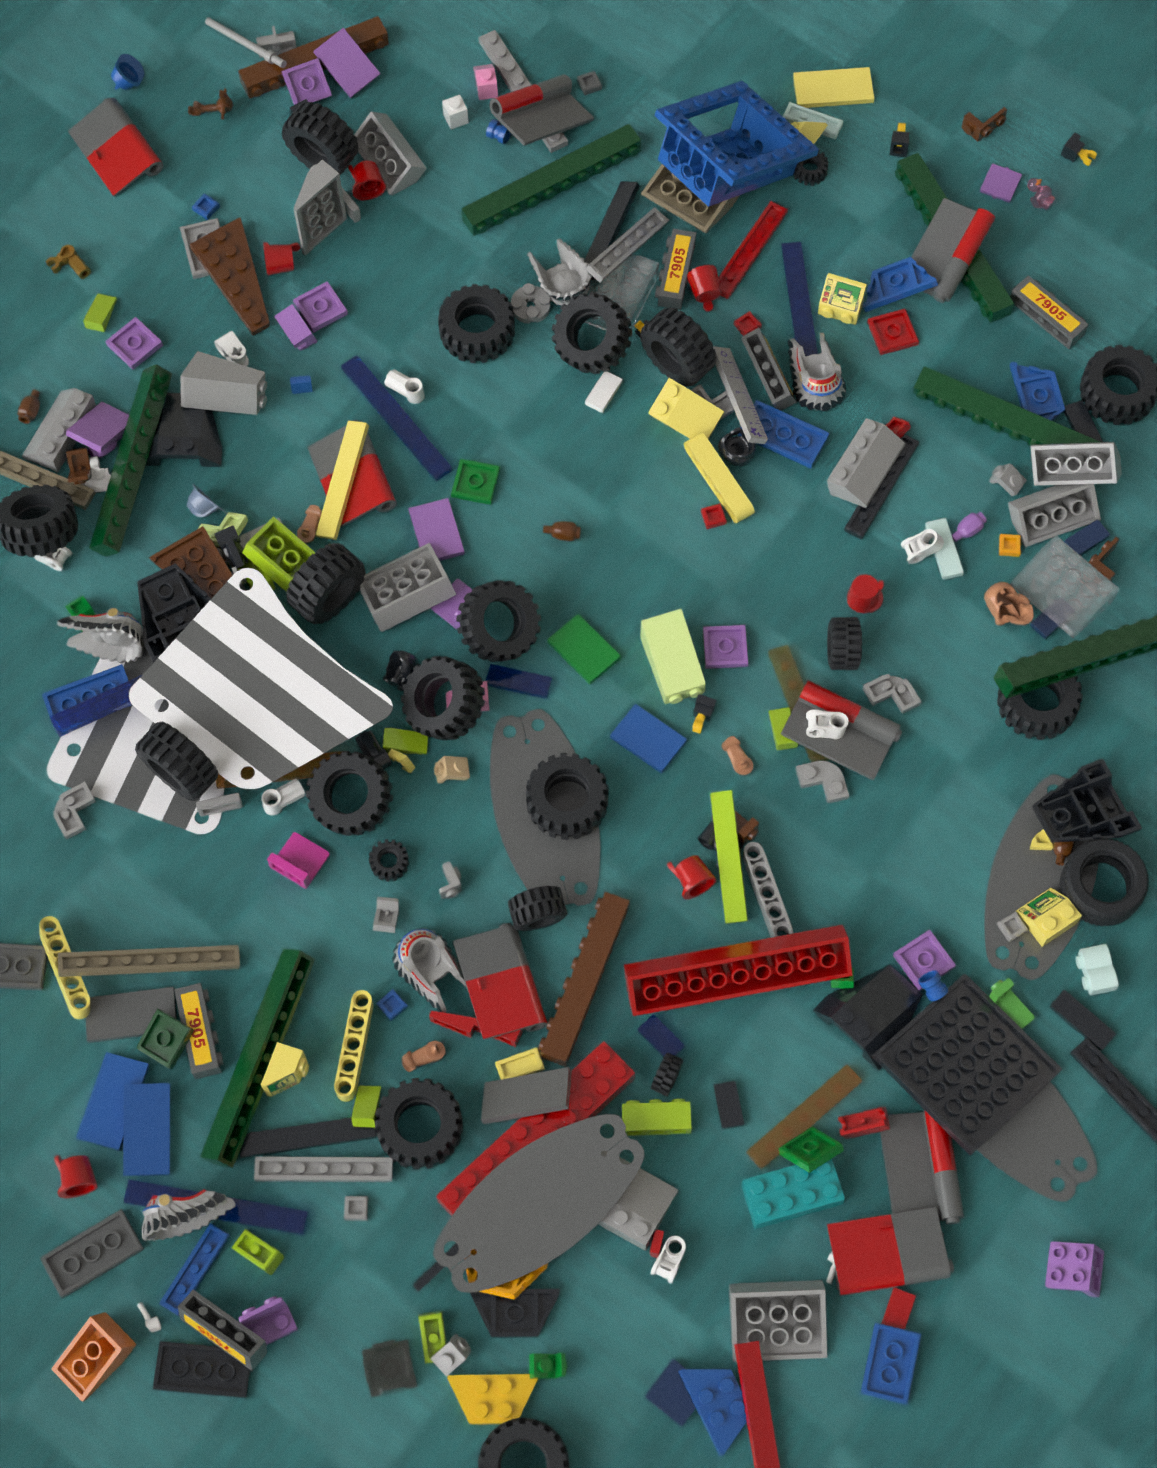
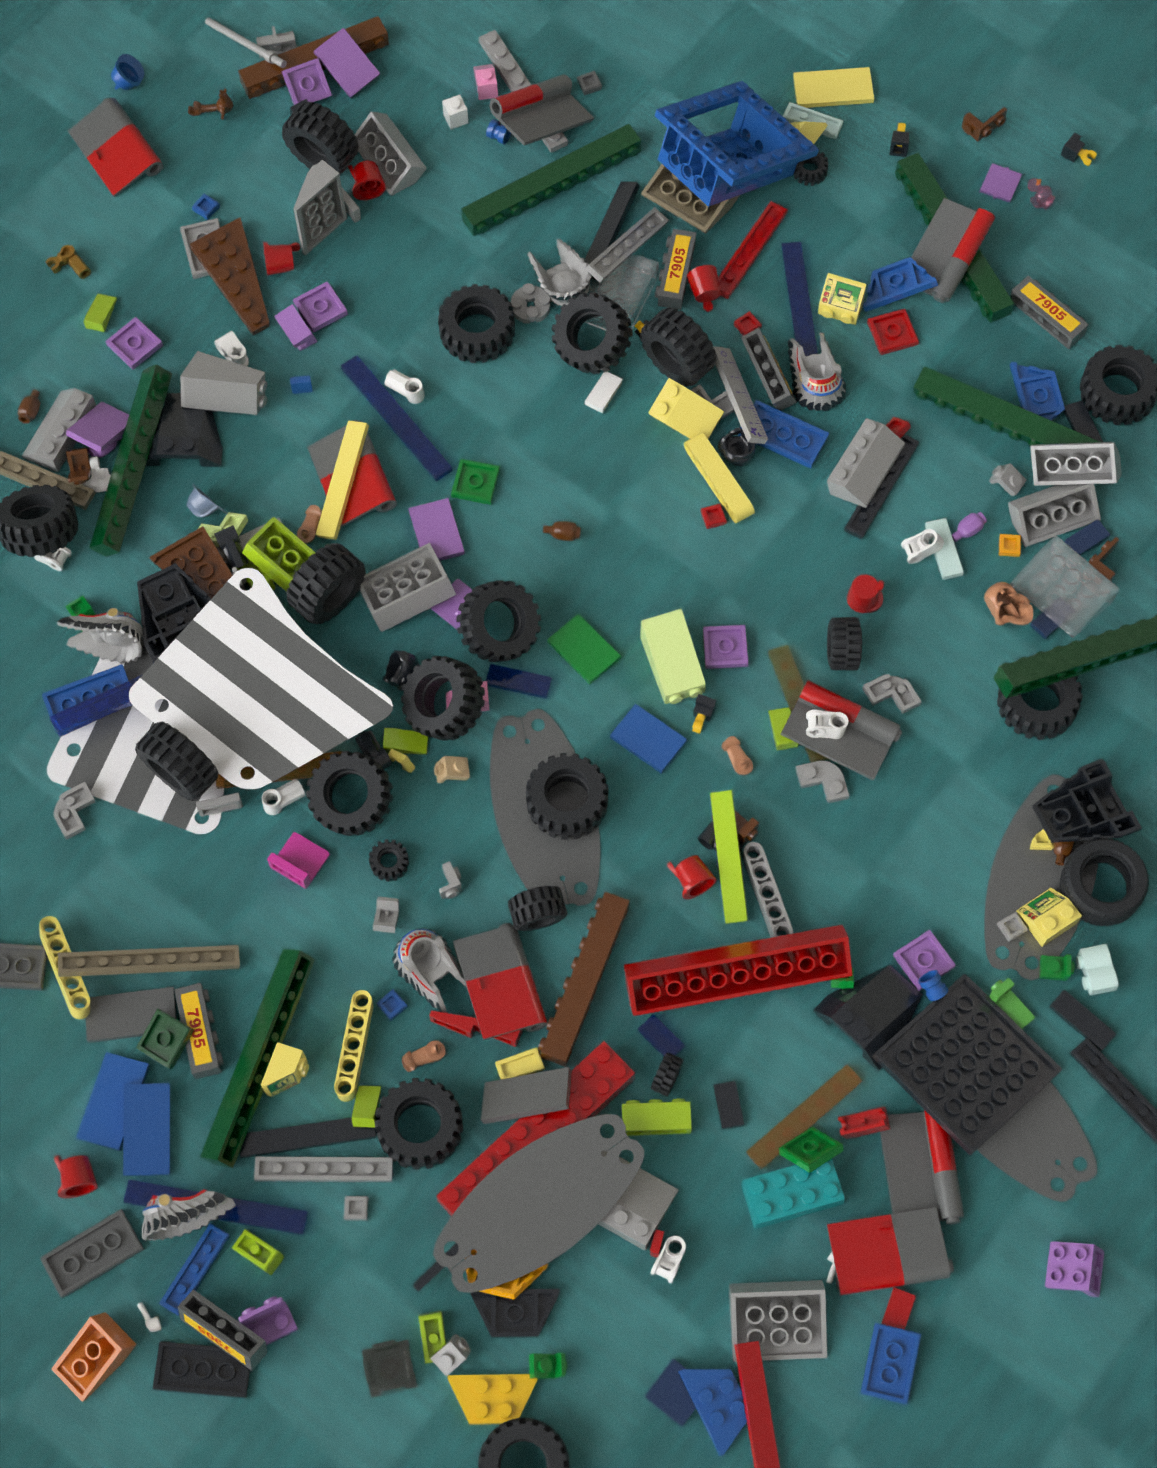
none -> green bracket [1039,954,1075,981]

